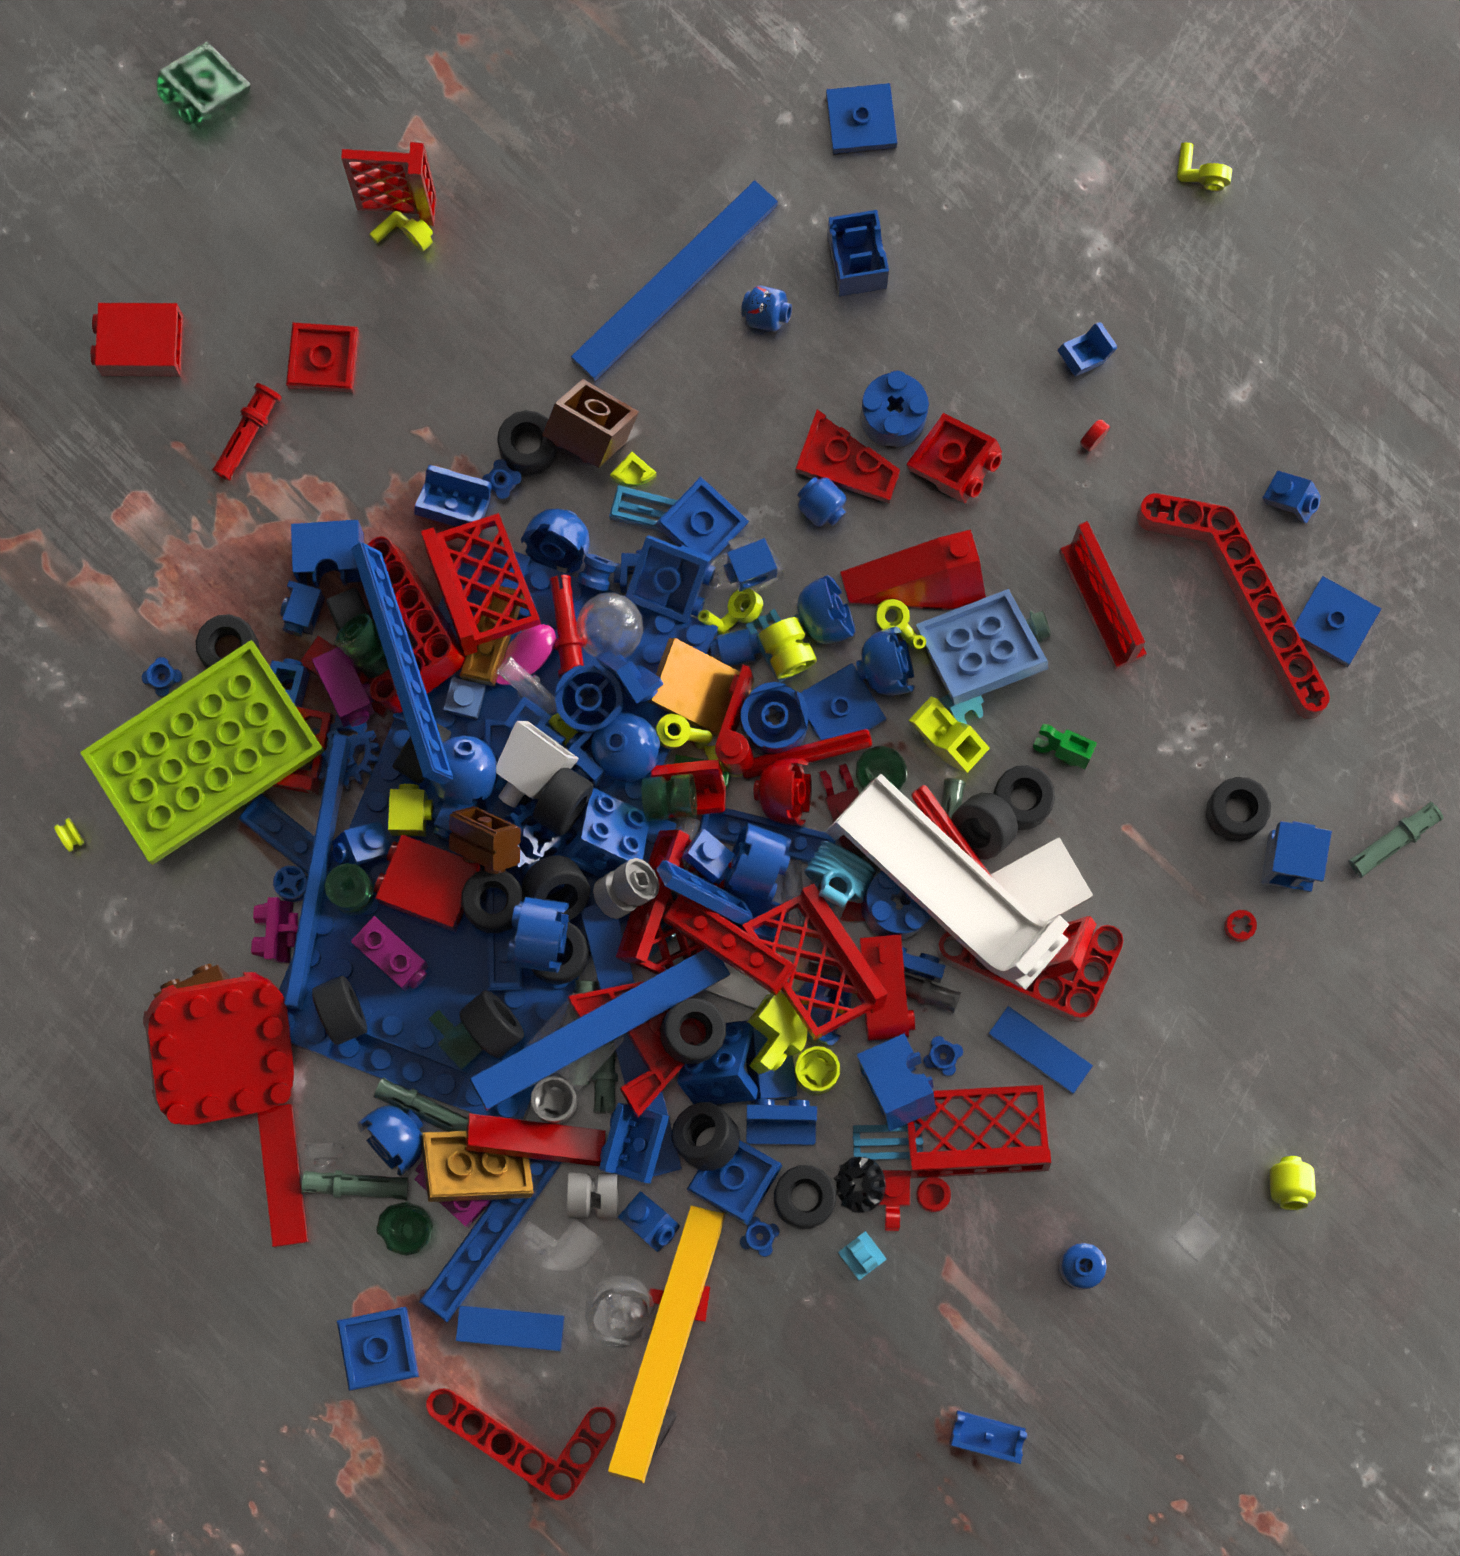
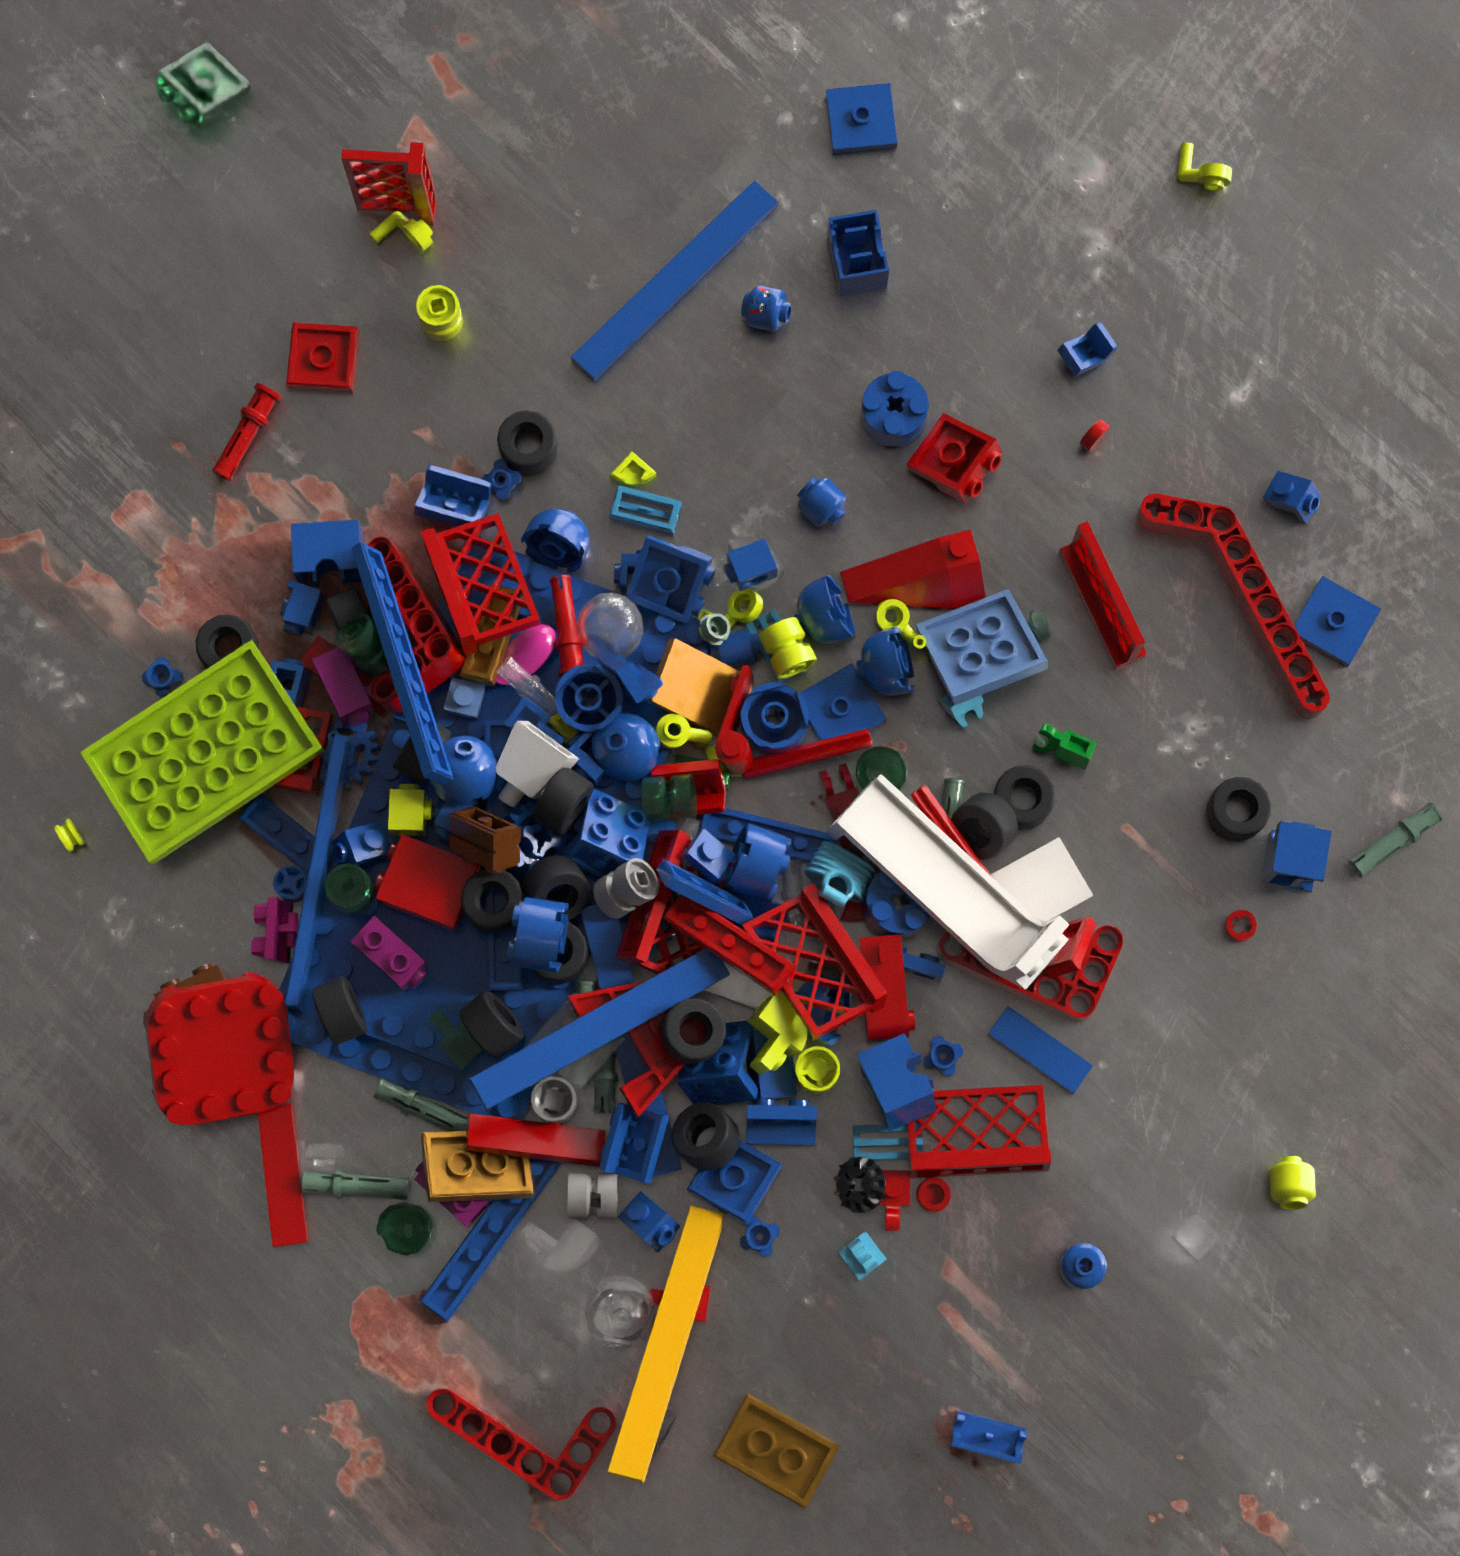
red brick [90,303,183,377] -> none
blue plate [337,1307,419,1391] -> none
blue cylinder [357,1105,424,1176] -> none
blue tile [456,1306,565,1351] -> none
reddish brown brick [542,379,639,468] -> none
blue wheel [577,554,617,591] -> none
blue plate [655,476,749,560] -> none
red cylinder [753,757,812,826] -> none
black tyre [774,1165,836,1229] -> none
red wing [795,409,900,504] -> none
dark grey pin [905,974,961,1013] -> none
neon yellow brick [908,696,990,773] -> none
none -> neon yellow wheel [416,285,463,342]
none -> sand green plate [698,613,730,646]
none -> pearl gold tile [713,1393,840,1509]

